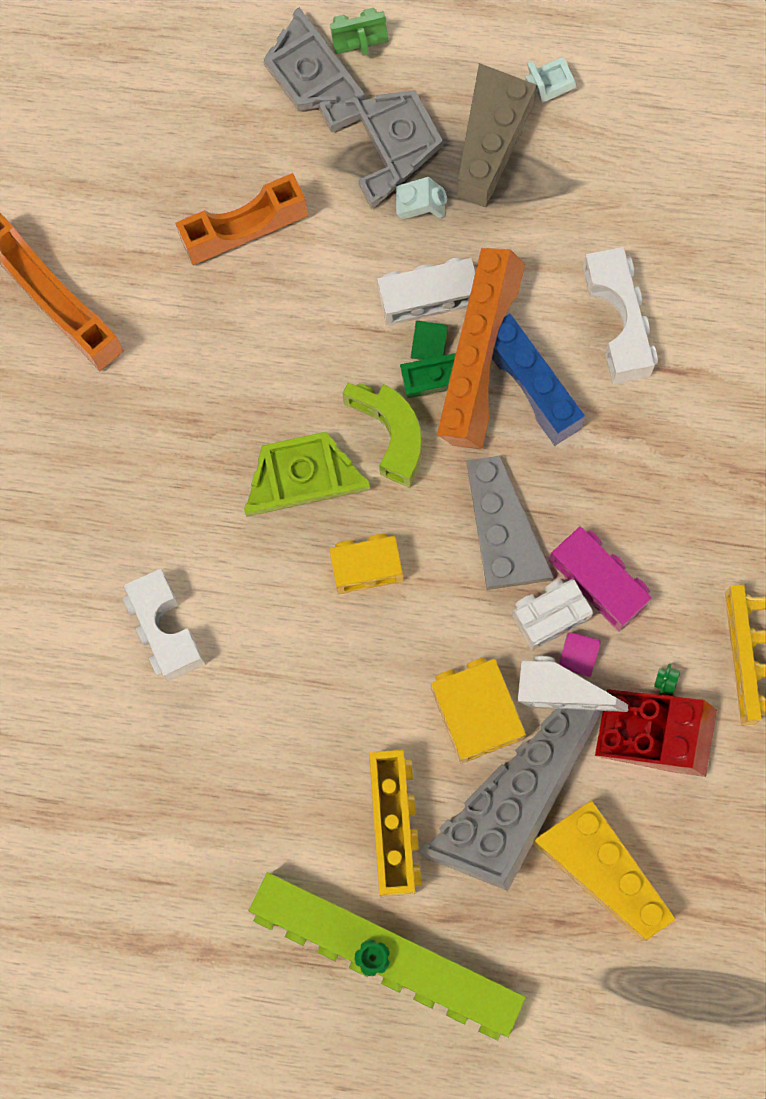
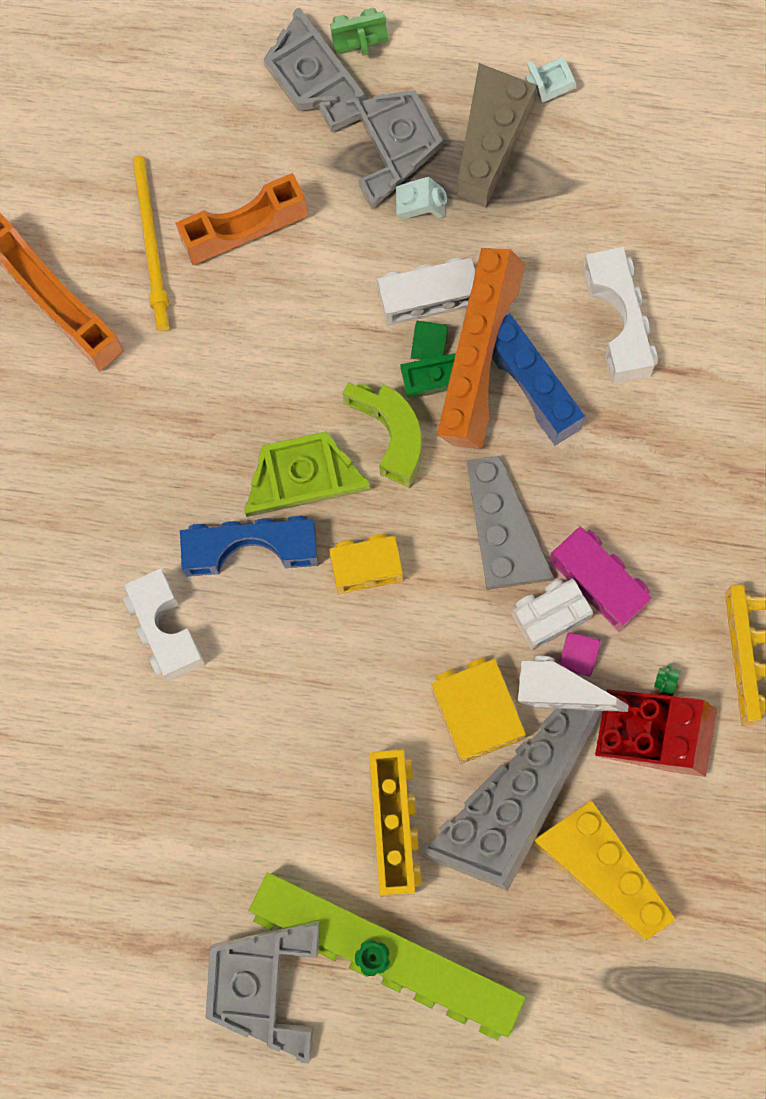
none -> yellow bar [133,156,169,331]
none -> blue arch [180,516,318,577]
none -> light grey wing [205,921,321,1064]

